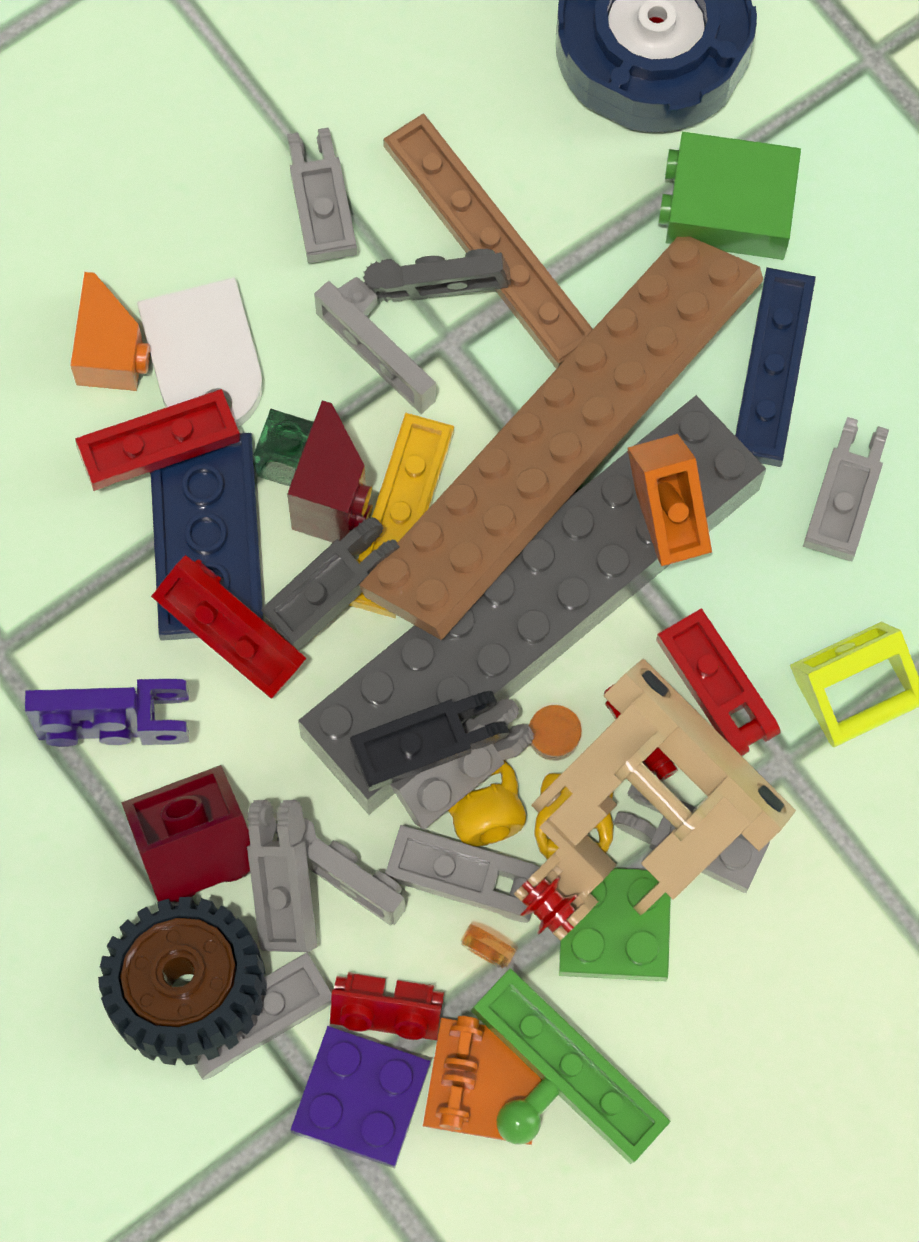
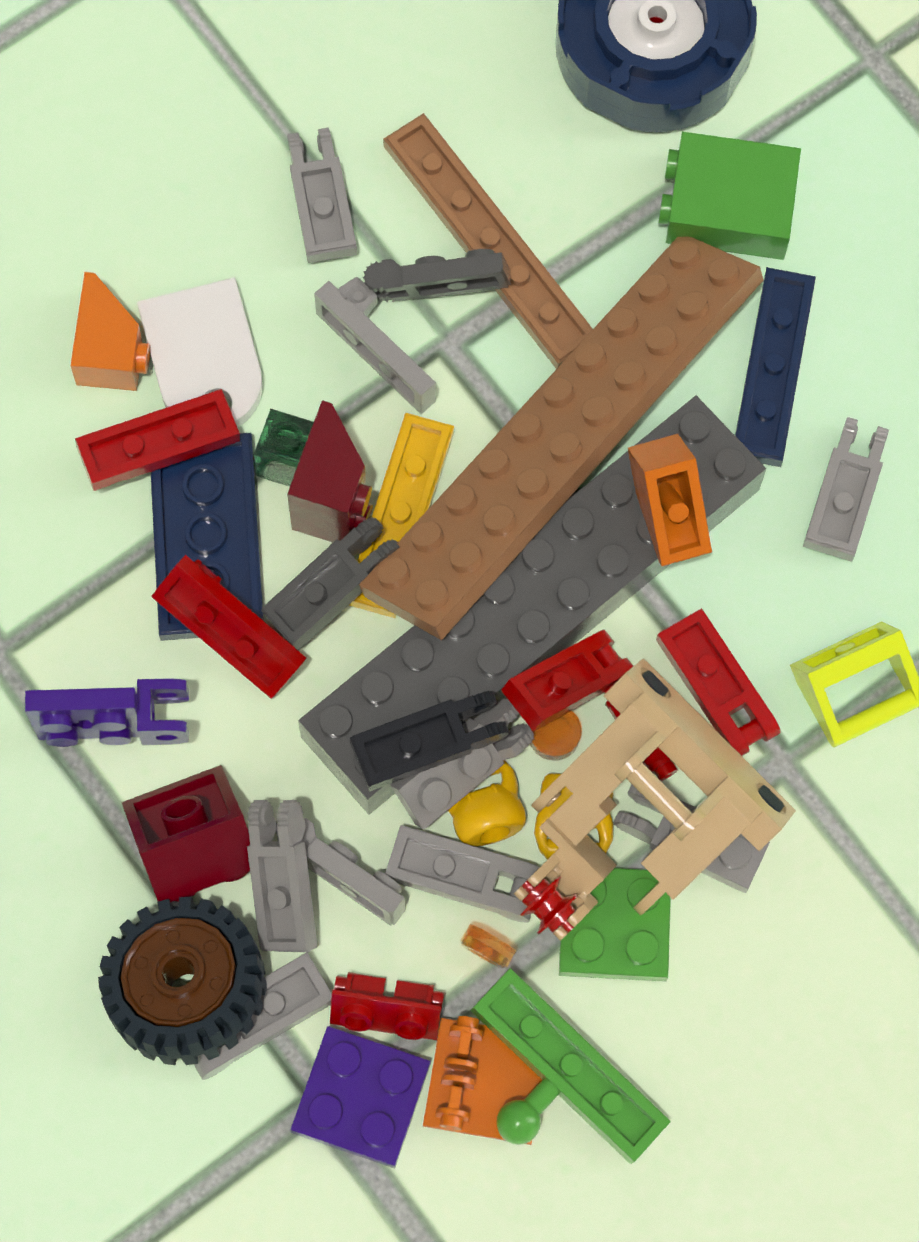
none -> red plate [501,629,634,732]

